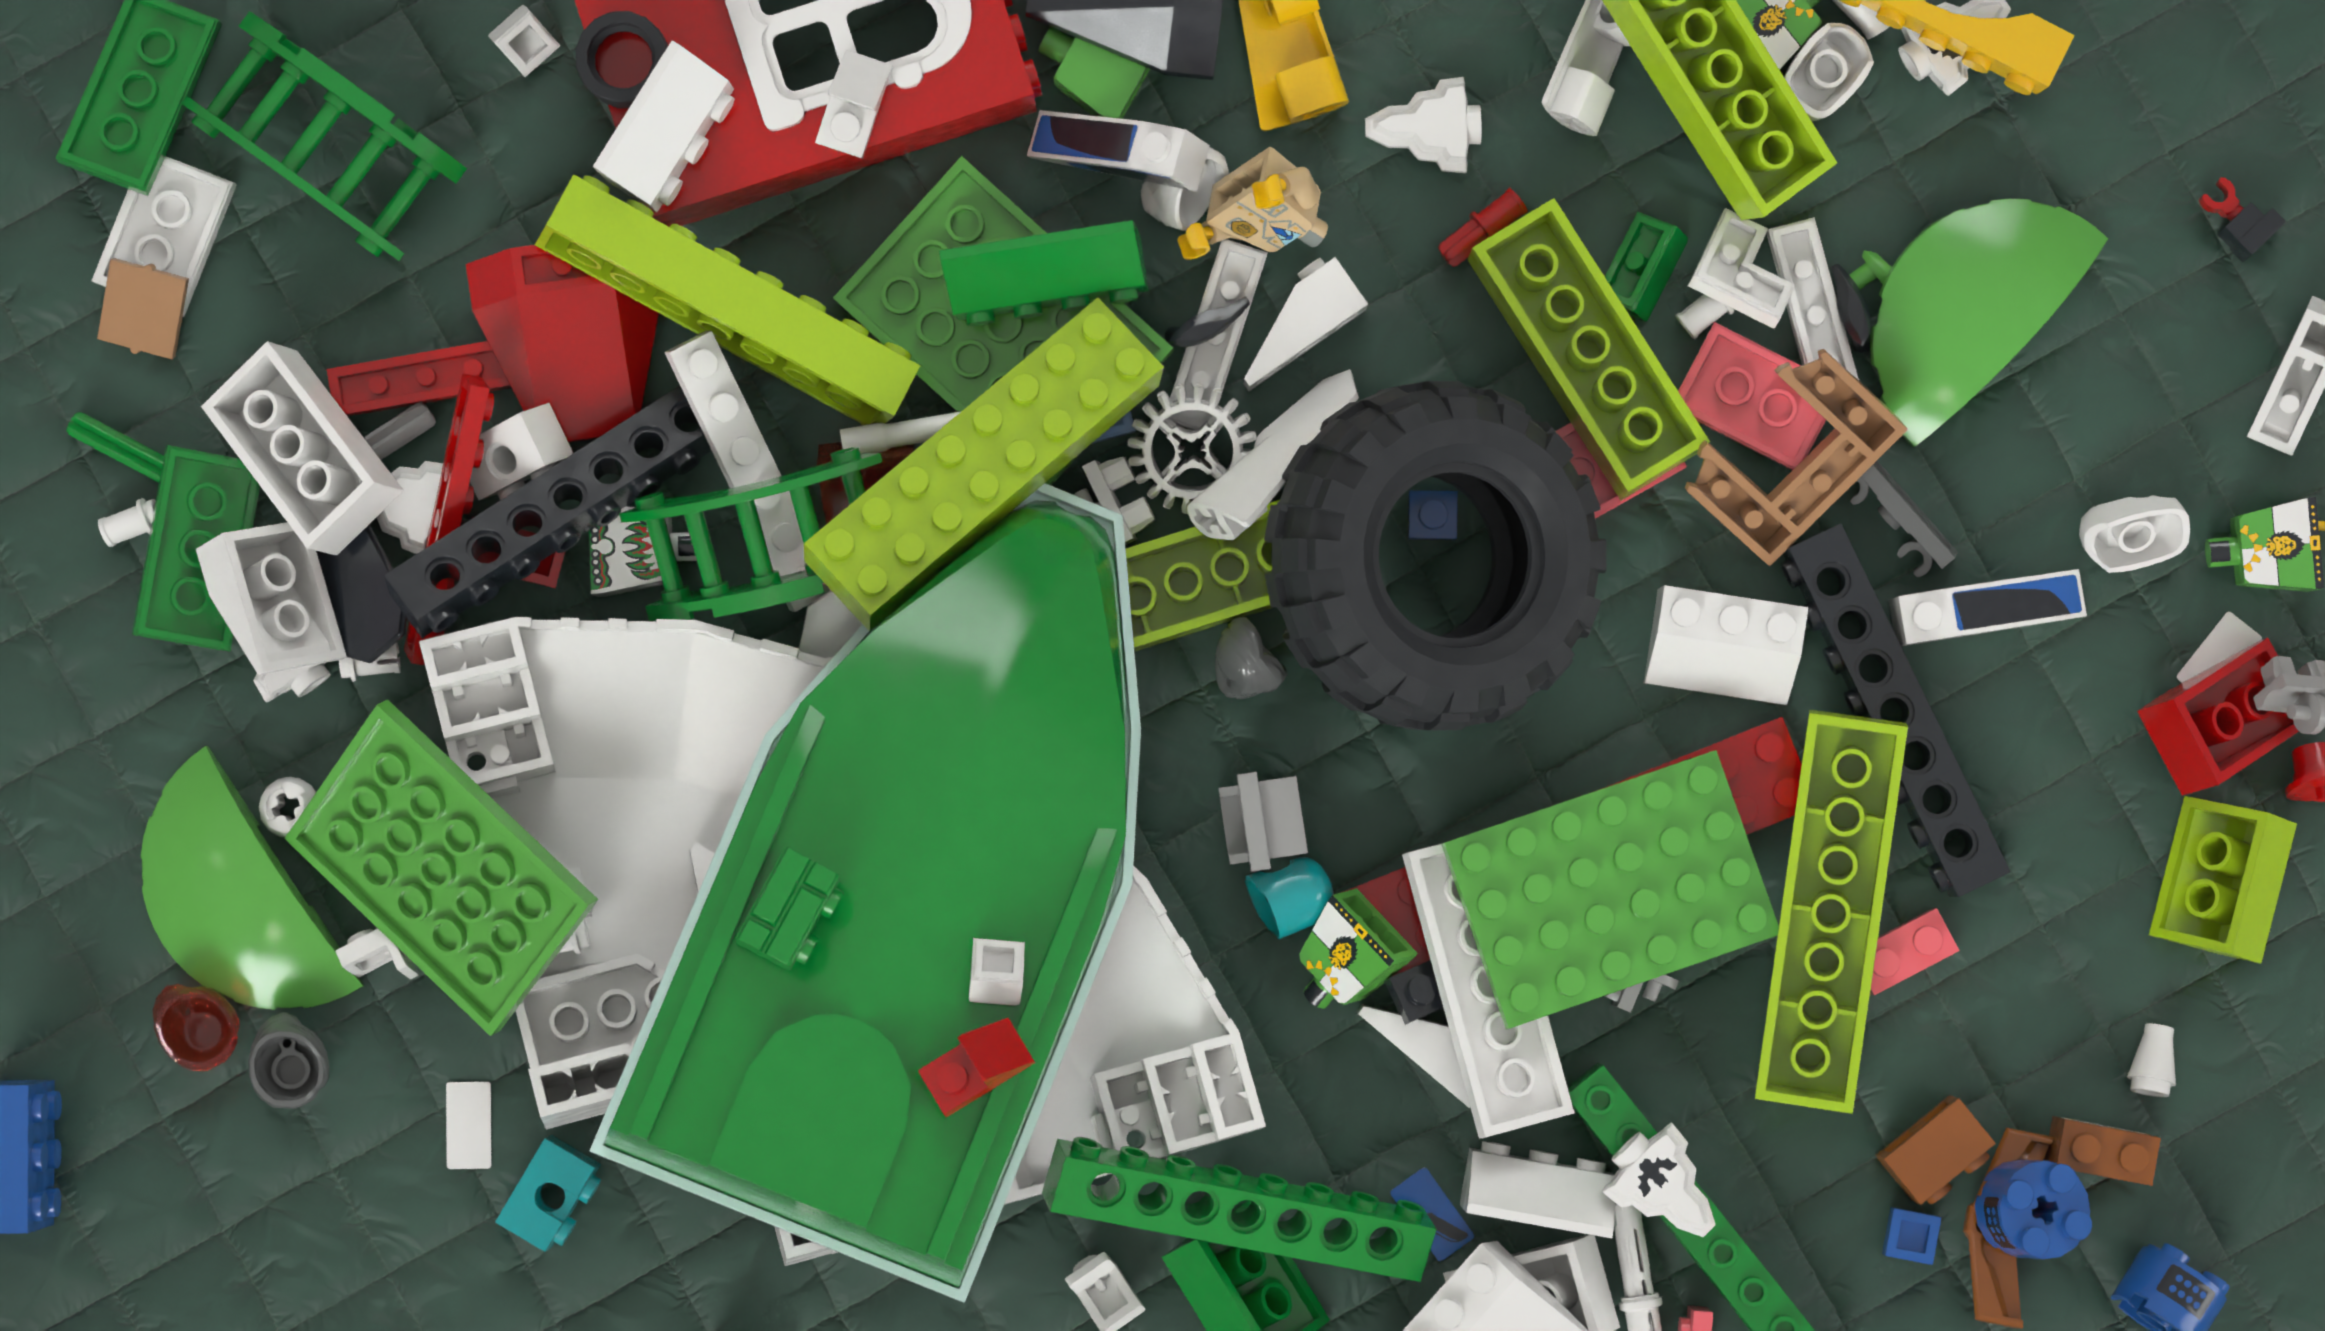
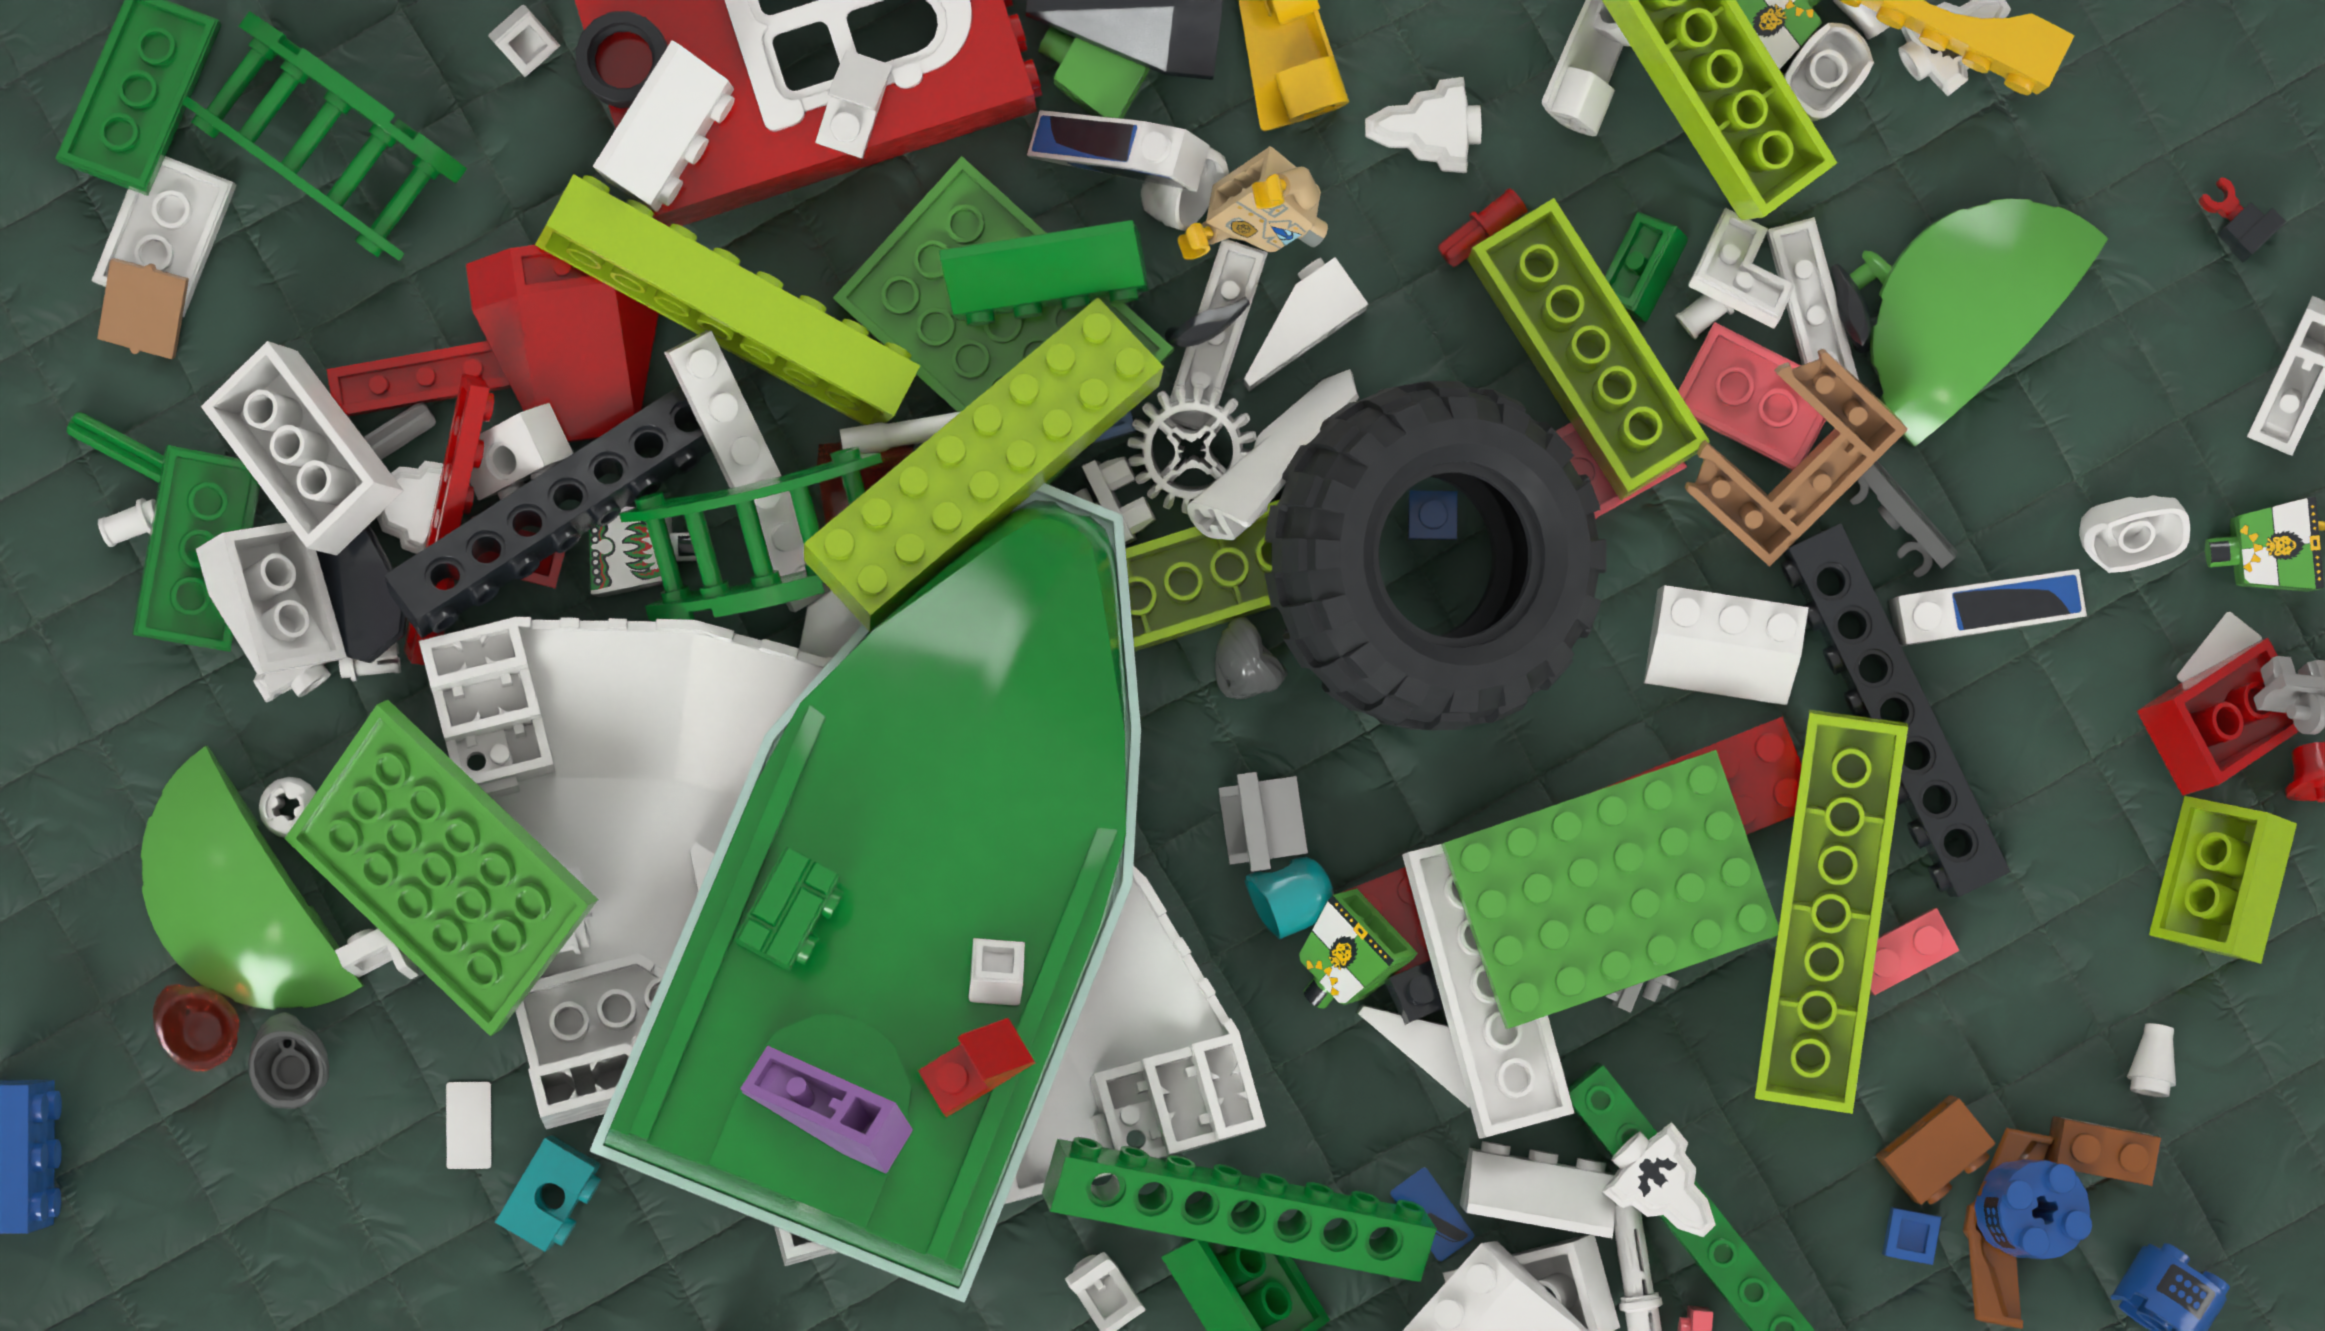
none -> medium lavender slope [740,1046,913,1174]

